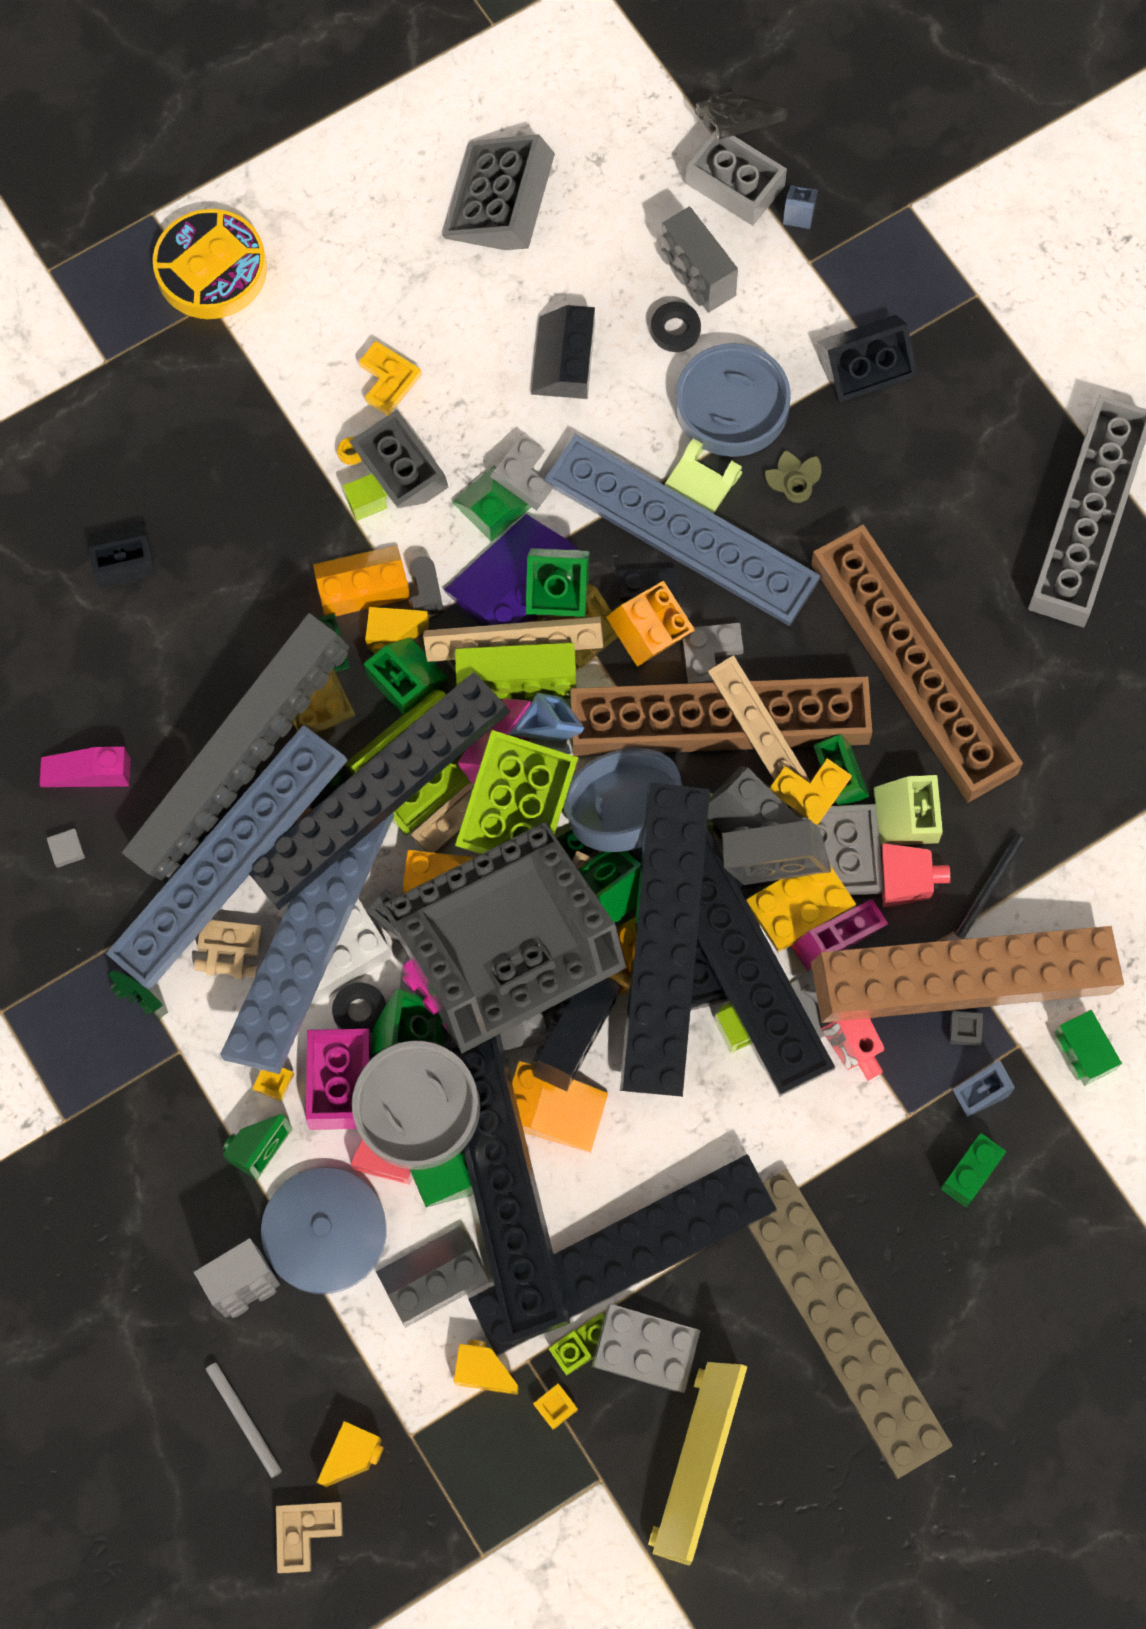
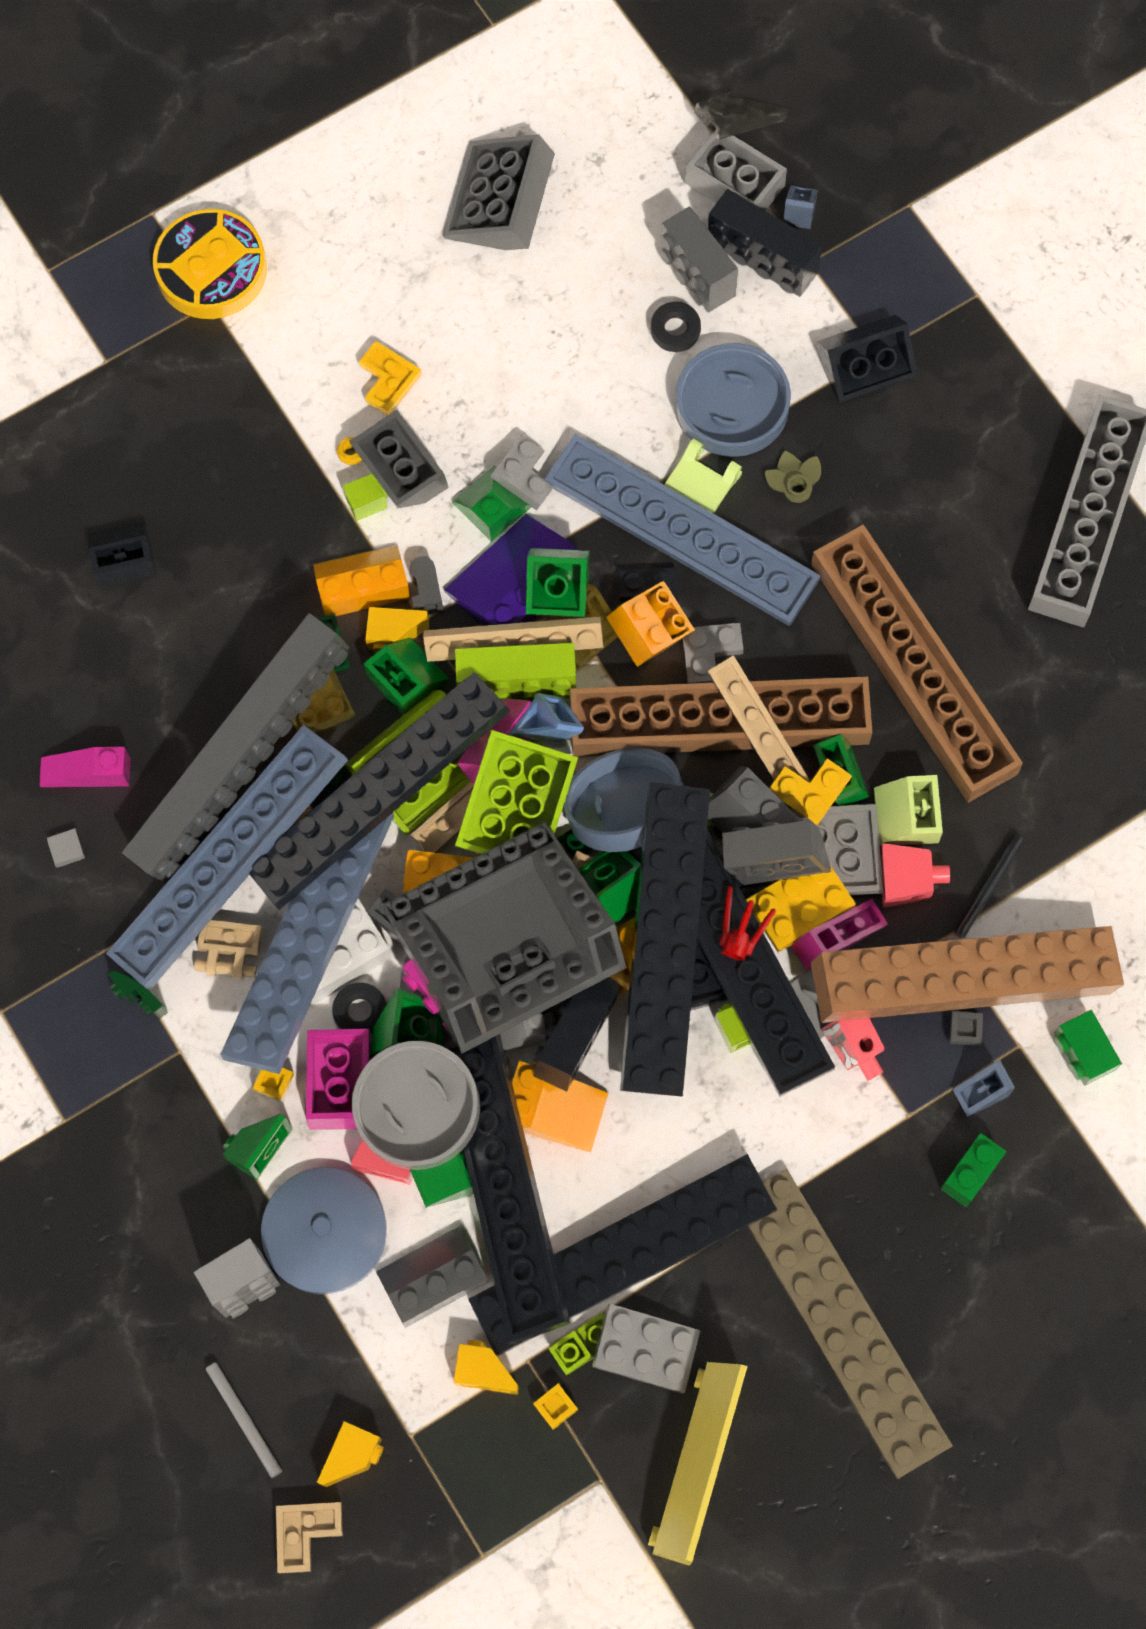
black slope [531,305,595,399] -> none
none -> black brick [708,189,822,297]
none -> red plant [719,886,776,961]

